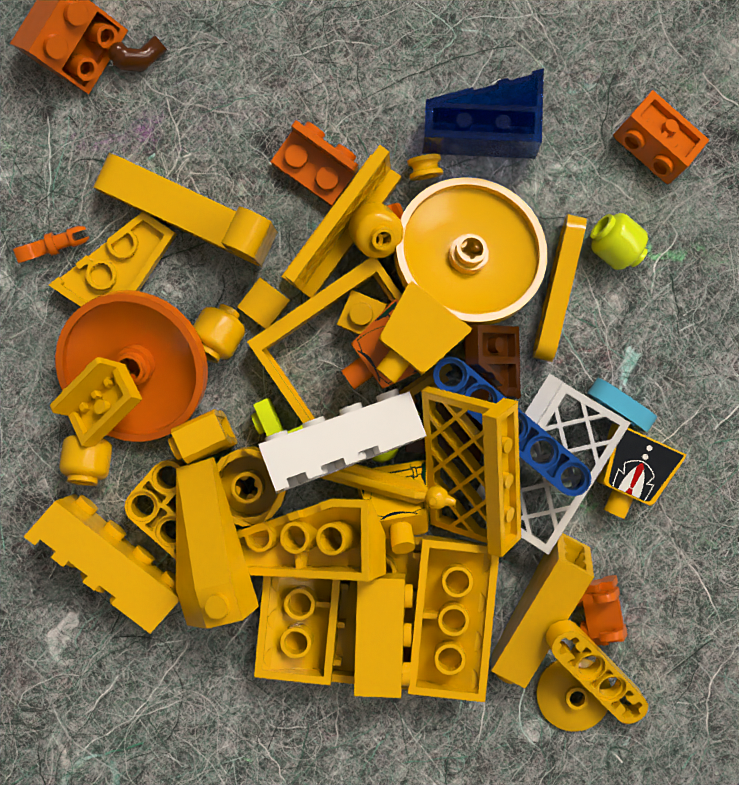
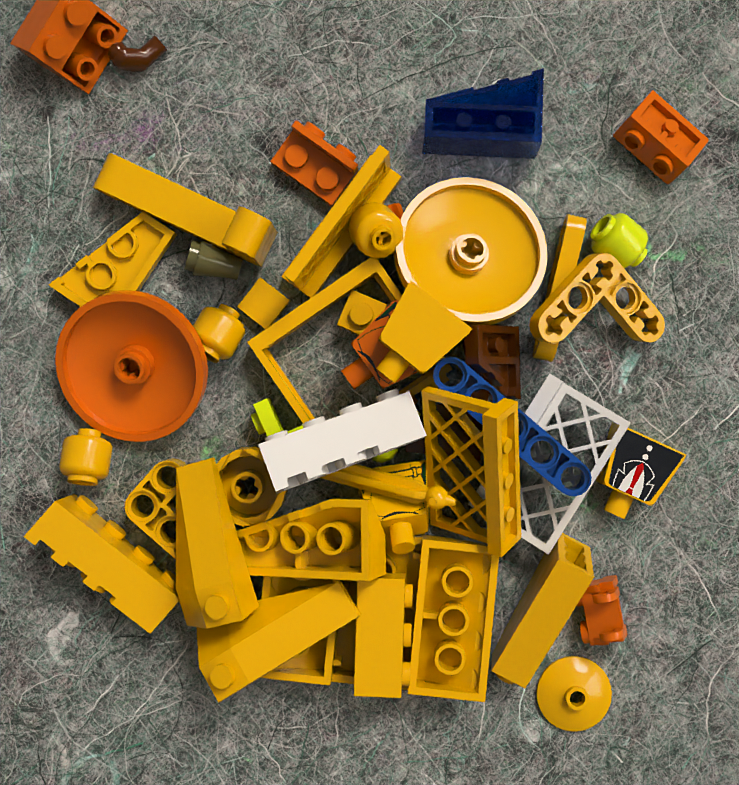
orange piece [13,226,89,263] -> none
yellow bracket [50,357,142,448] -> none
yellow brick [168,409,237,464] -> none
yellow bush [407,154,444,181] -> none
yellow beam [546,620,648,724] -> none
medium azure beam [587,378,658,433] -> none
none -> olive cone [184,239,243,280]
none -> yellow wedge [196,581,361,703]
none -> yellow beam [529,253,665,343]

